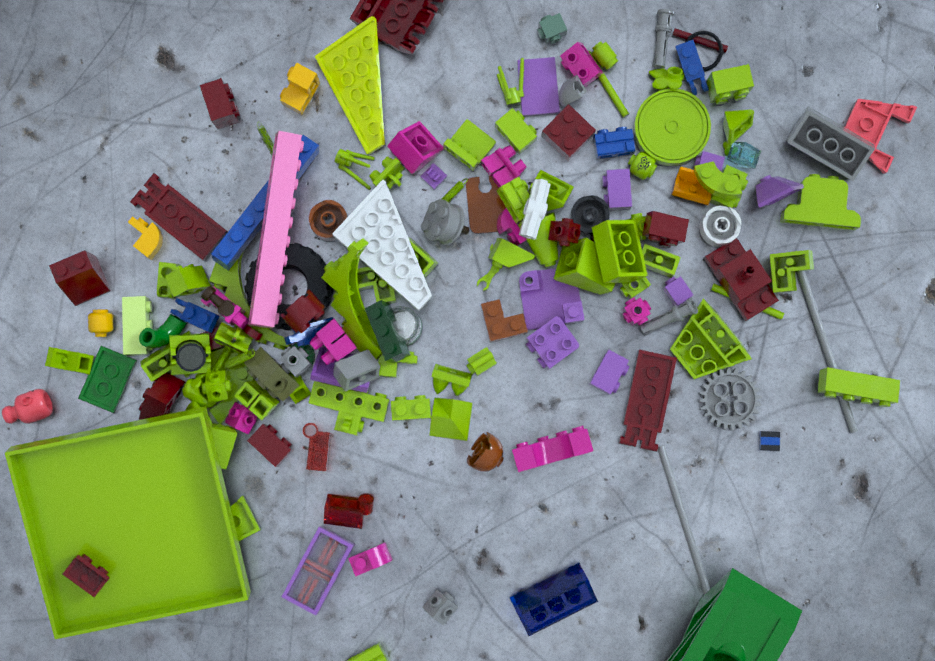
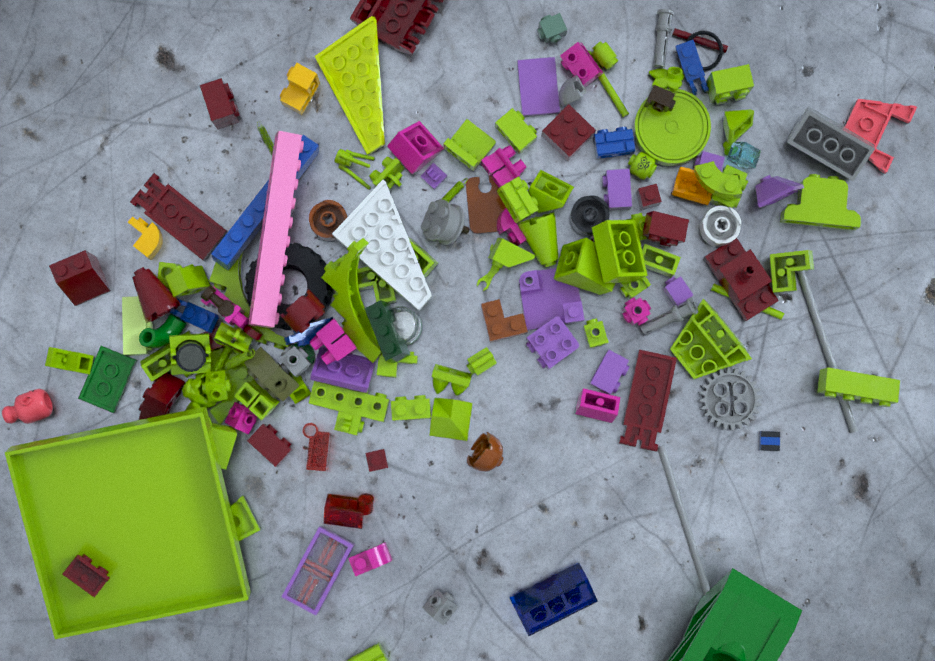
yellow head [88,309,114,337] -> none
light grey brick [333,350,380,391] -> none
lime plant [497,58,524,105] -> none
dark pink brick [512,426,594,472] -> none
white piece [519,179,551,240] -> none
dark red brick [548,218,581,247] -> none
none -> dark red cone [132,267,181,323]
none -> dark red plate [365,449,389,472]
none -> dark pink brick [575,388,621,423]
none -> lime brick [583,318,609,349]
none -> dark red brick [636,184,662,210]
none -> dark brown brick [644,85,676,112]

